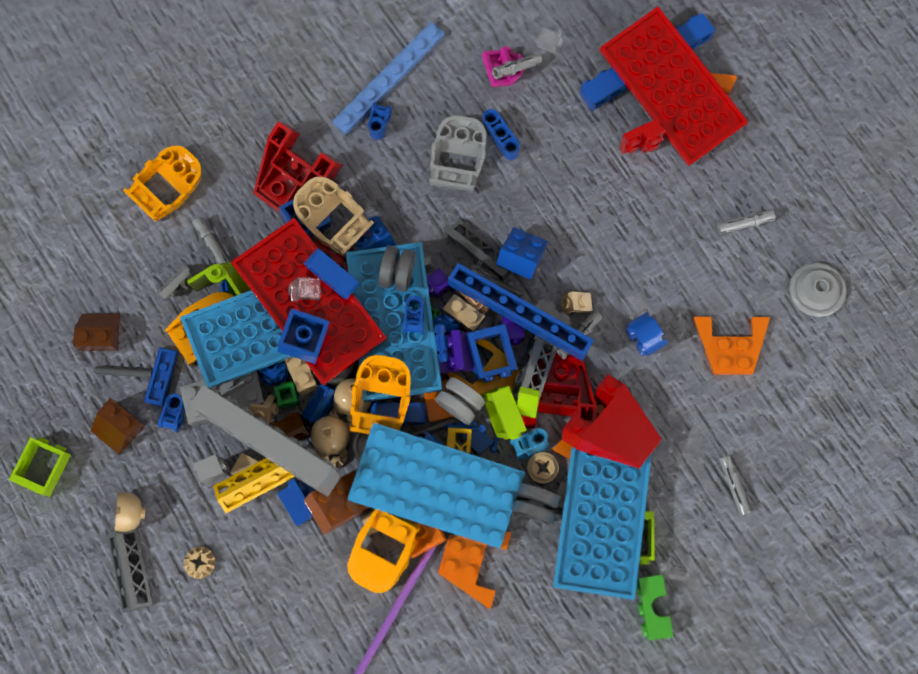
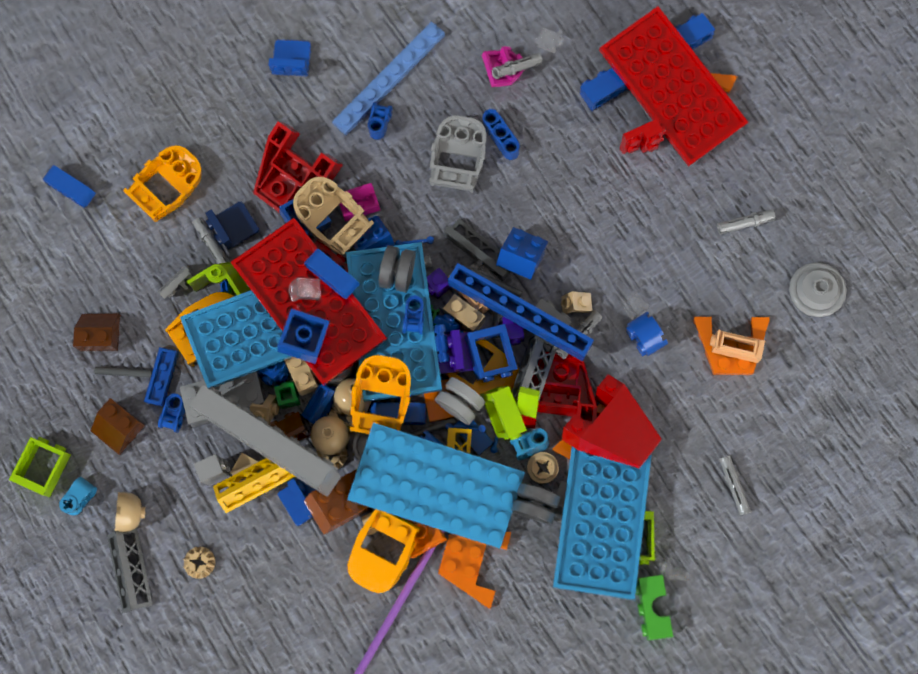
none -> blue beam [42,165,96,208]
none -> dark azure piece [59,477,97,516]
none -> dark blue bracket [205,201,259,250]
none -> blue bracket [268,40,311,76]
none -> dark pink bracket [340,183,381,222]
none -> blue hinge [395,236,434,245]
none -> light nougat window [710,330,765,363]

